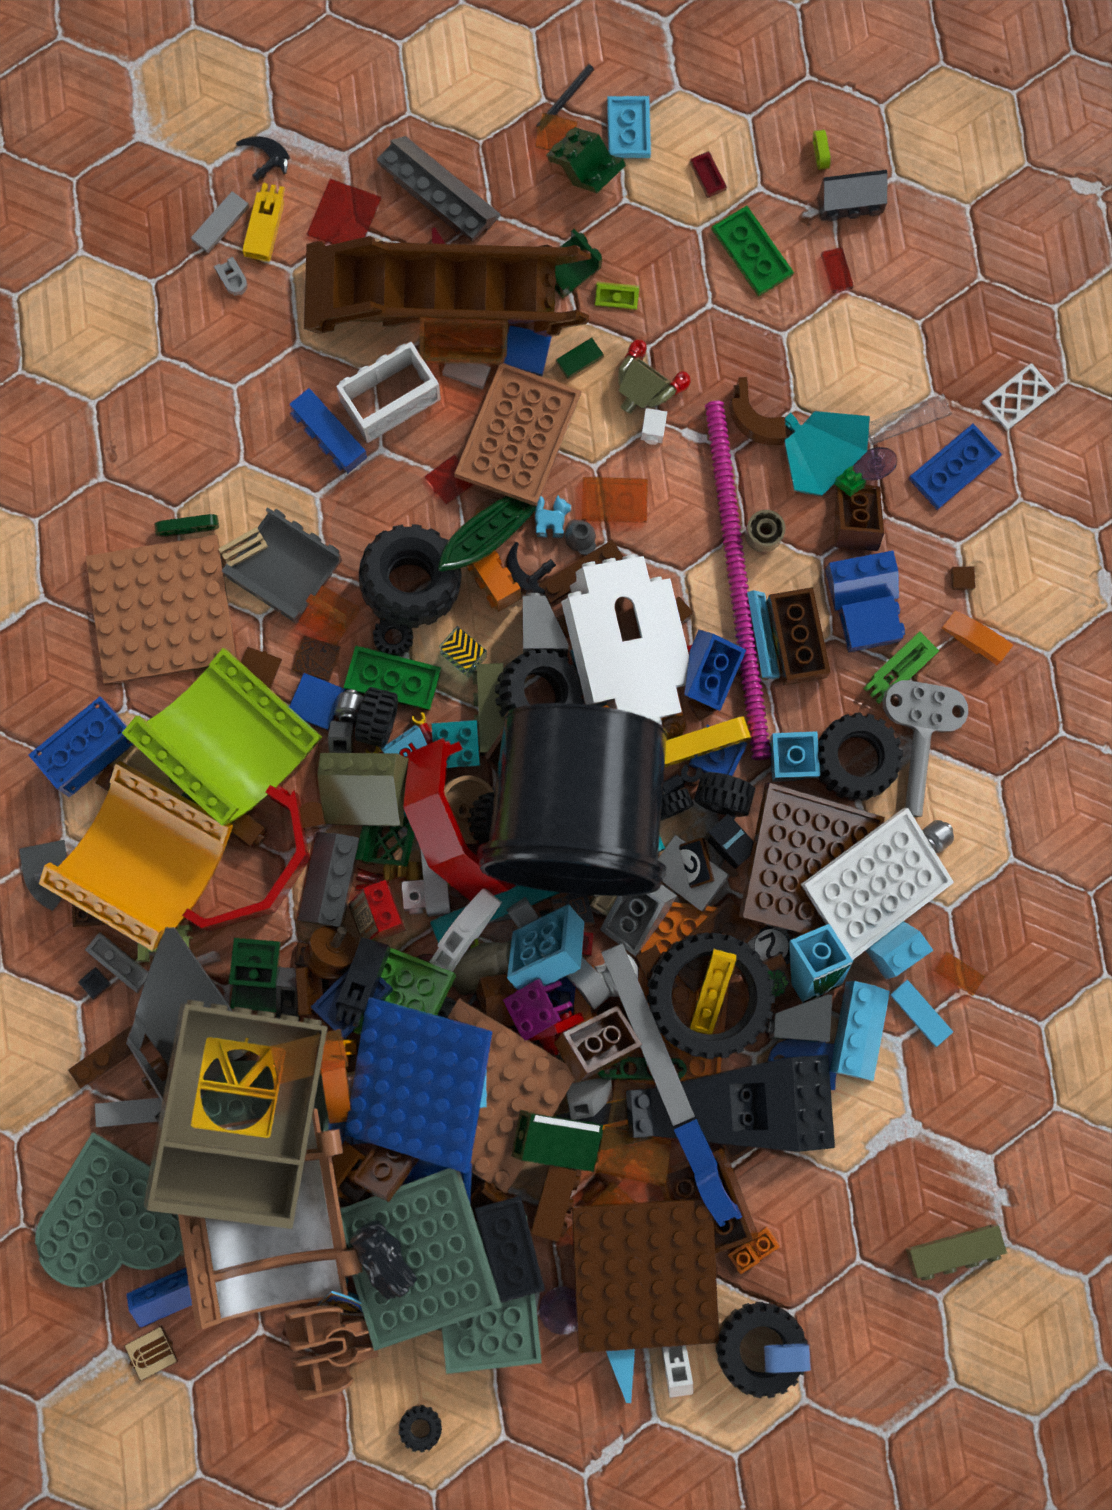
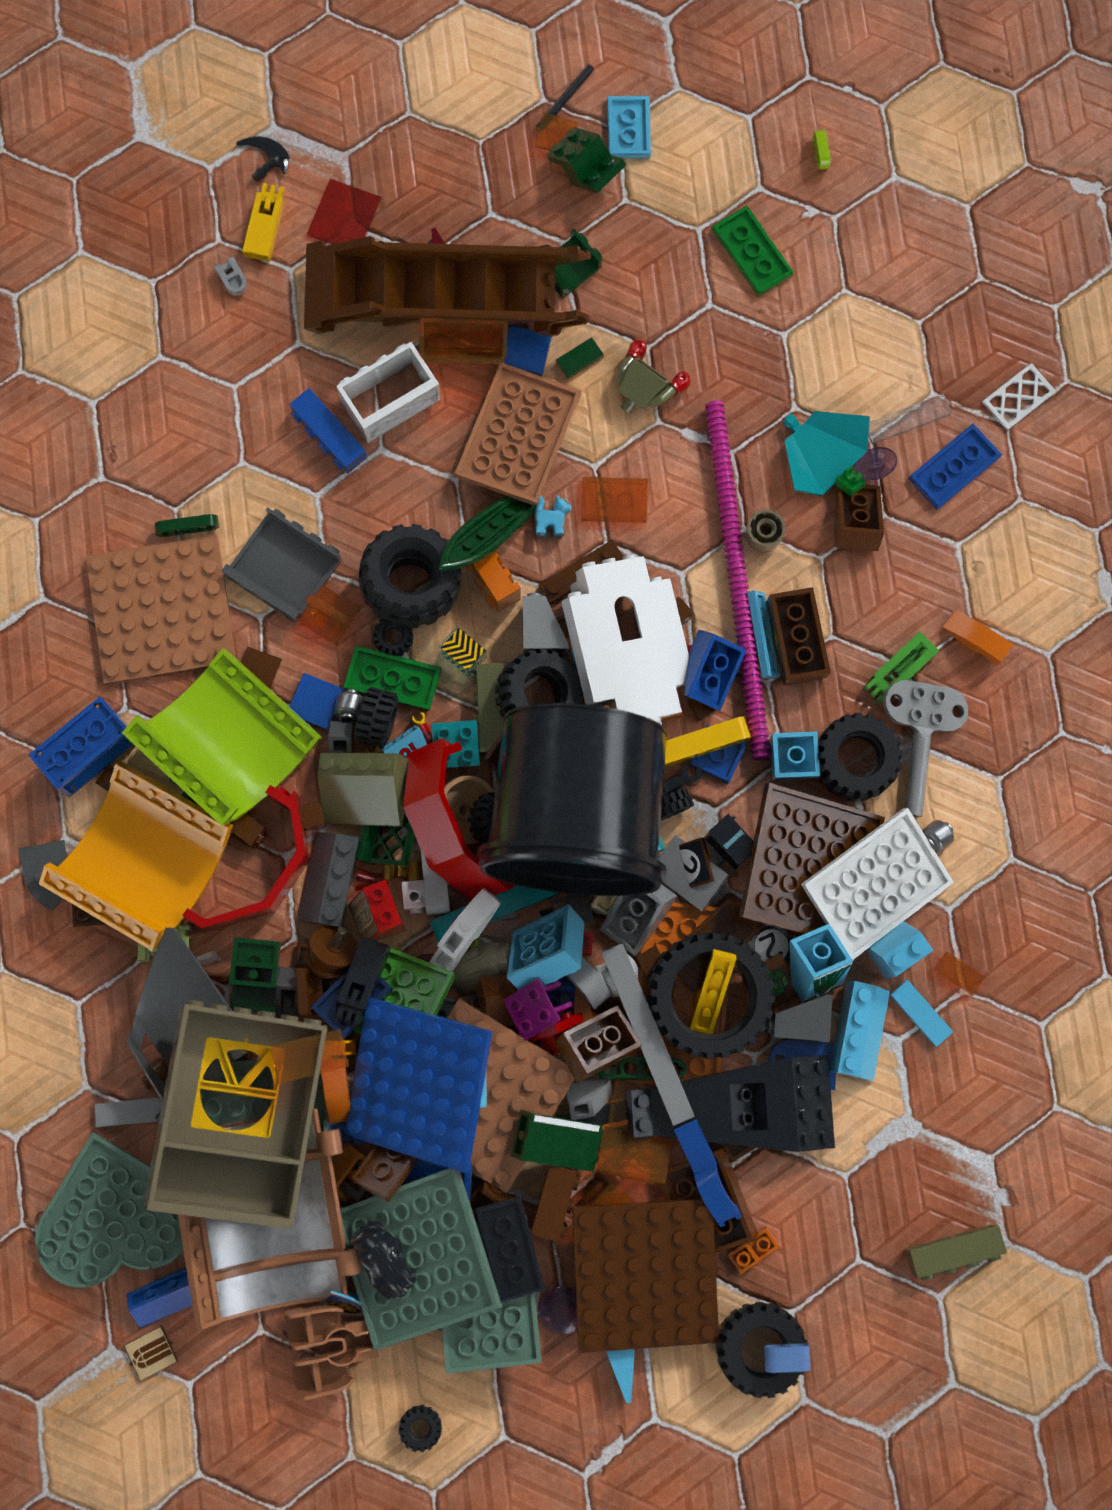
reddish brown plate [68,1025,150,1089] -> none
black tile [78,967,111,999] -> none
light grey tile [85,932,148,993] -> none
light grey tile [191,191,249,253] -> none
tan tile [219,527,268,567] -> none
reddish brown piece [292,635,341,681] -> none
dark grey slope [377,136,501,242] -> none
clear red piece [424,454,474,505] -> none
light grey tile [442,354,490,389] -> none
black piece [506,542,556,596] -> none
light grey tile [507,897,539,929] -> none
dark grey piece [565,519,596,555] -> none
lime slope [595,282,639,309] -> none
white brick [641,408,667,445] -> none
reddish brown wheel [662,715,686,739] -> none
white slope [662,1345,693,1398] -> none
dark red tile [690,151,727,198] -> none
black tyre [694,772,756,817] -> none
reddish brown arch [729,377,786,445] -> none
slope [817,170,888,221] -> none
clear red tile [821,247,854,294] -> none
blue slope [825,550,899,611] -> none
blue brick [838,596,905,653] -> none
reddish brown tile [951,566,976,590] -> none

